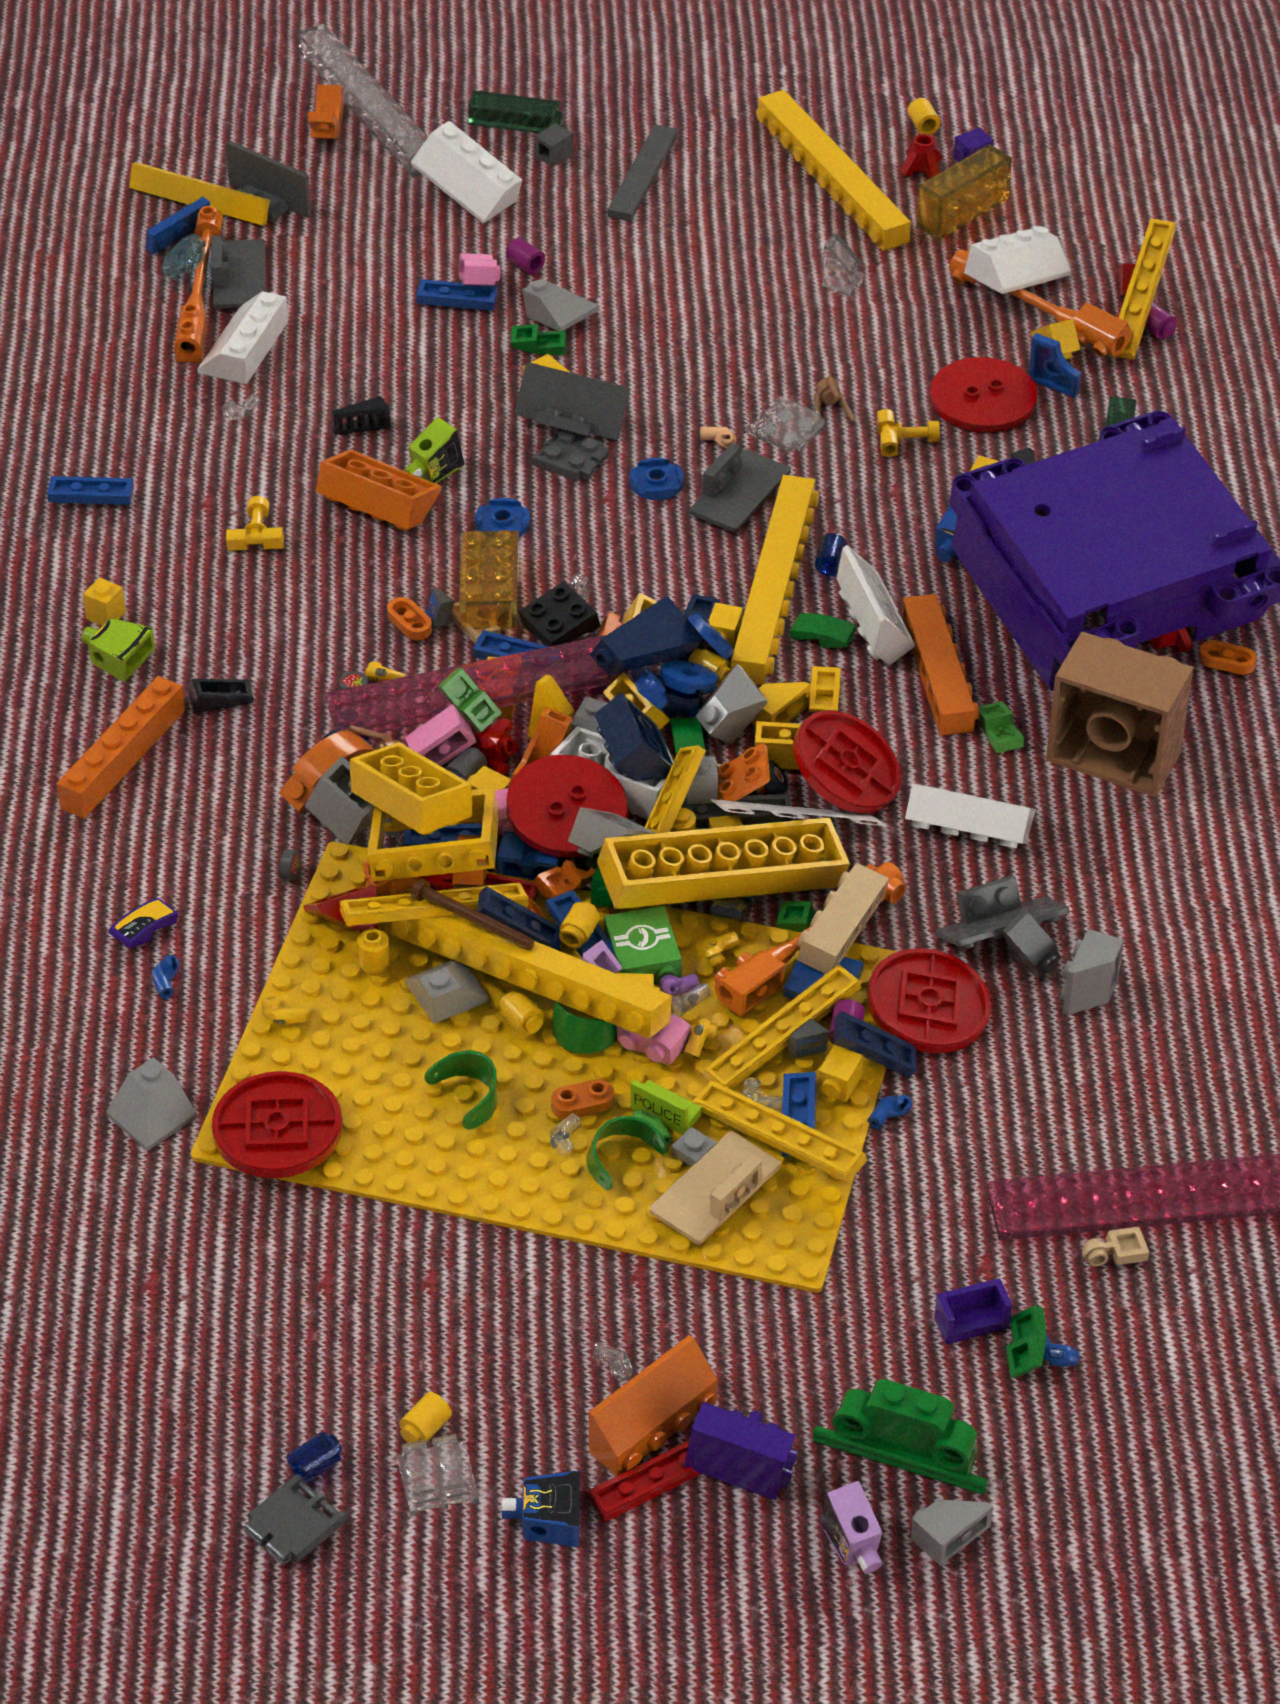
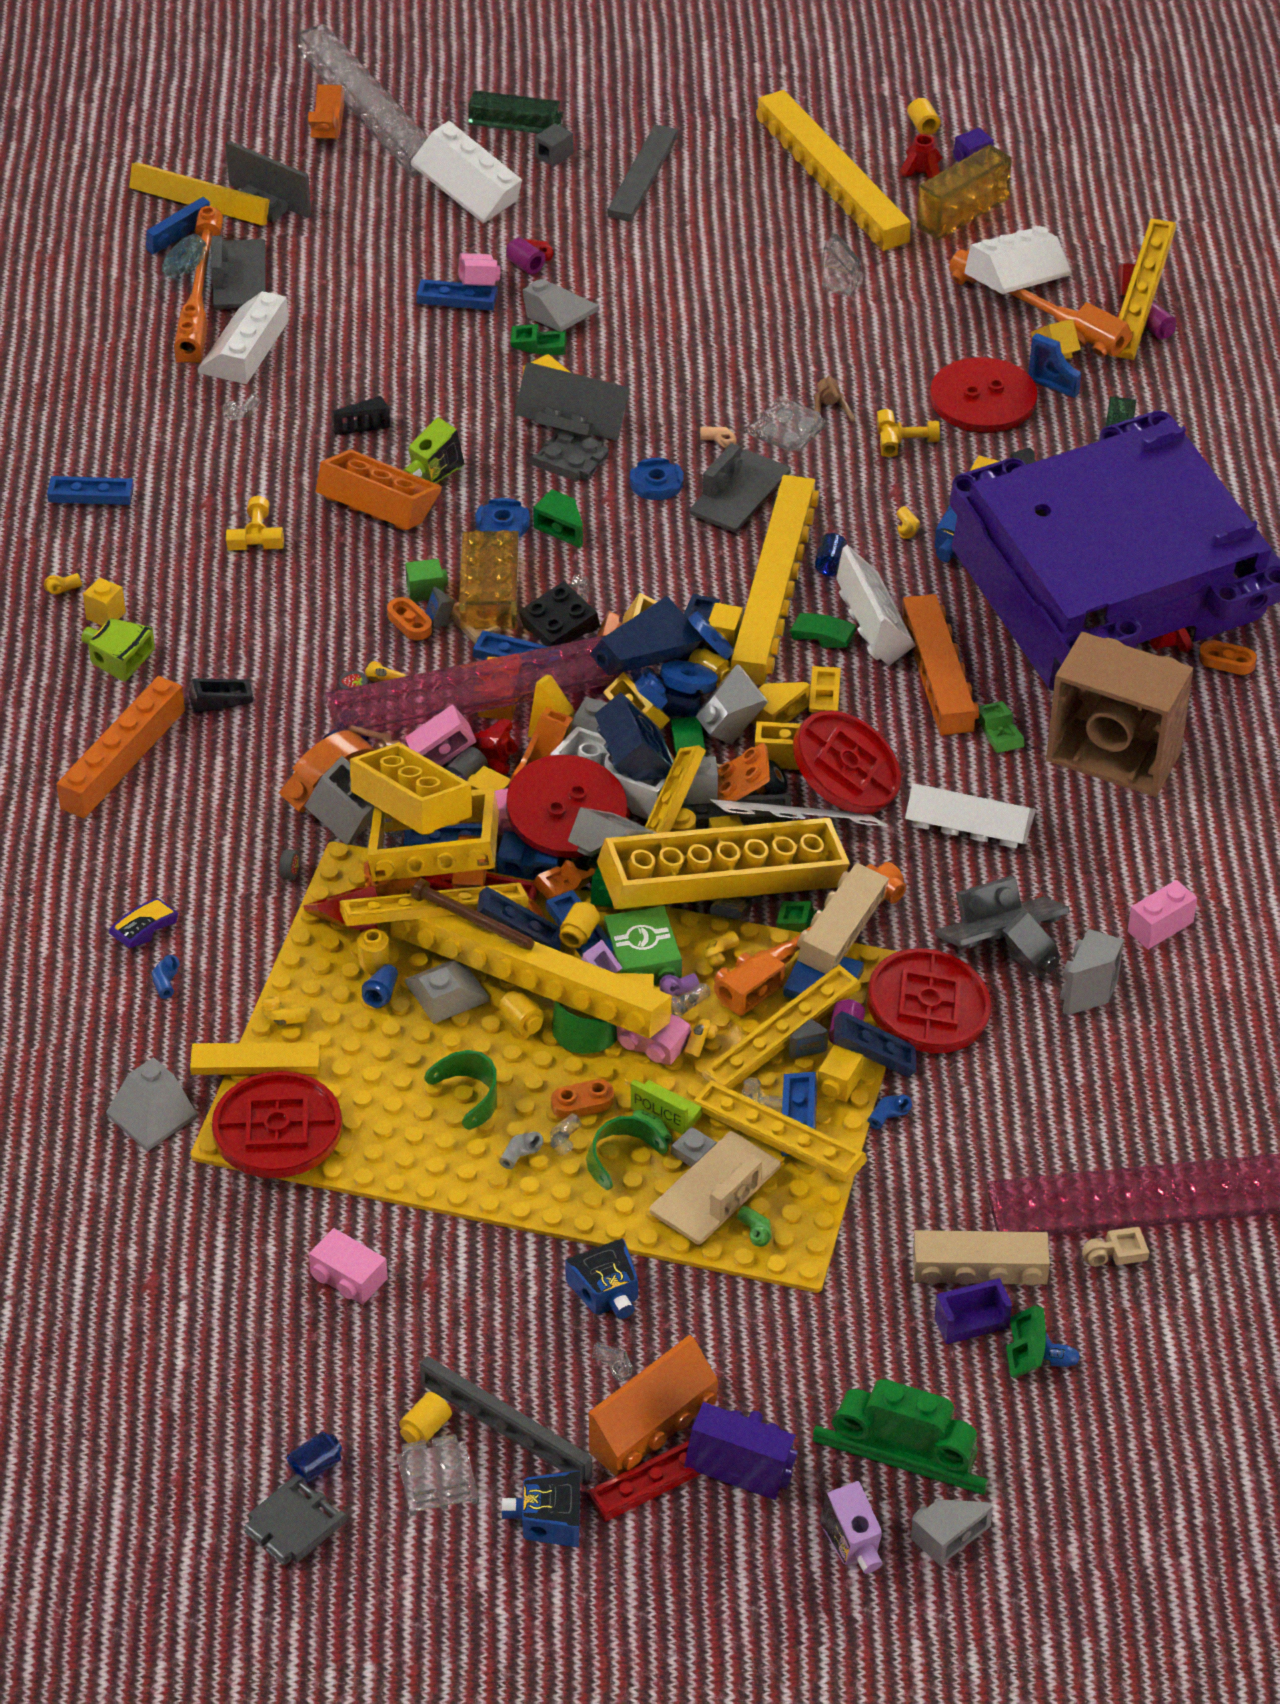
bright green slope [438,667,502,732] -> none
none -> yellow arm [44,573,82,595]
none -> yellow tile [190,1042,320,1075]
none -> bright pink brick [309,1228,388,1305]
none -> blue cone [362,964,398,1008]
none -> bright green brick [405,558,448,602]
none -> dark grey tile [420,1356,592,1484]
none -> light grey arm [499,1131,544,1169]
none -> red arm [523,238,554,261]
none -> green slope [533,489,583,548]
none -> torso [565,1238,638,1319]
none -> bright green arm [737,1205,772,1247]
none -> yellow arm [896,506,920,539]
none -> tan brick [913,1230,1050,1285]
none -> bright pink brick [1127,880,1198,950]

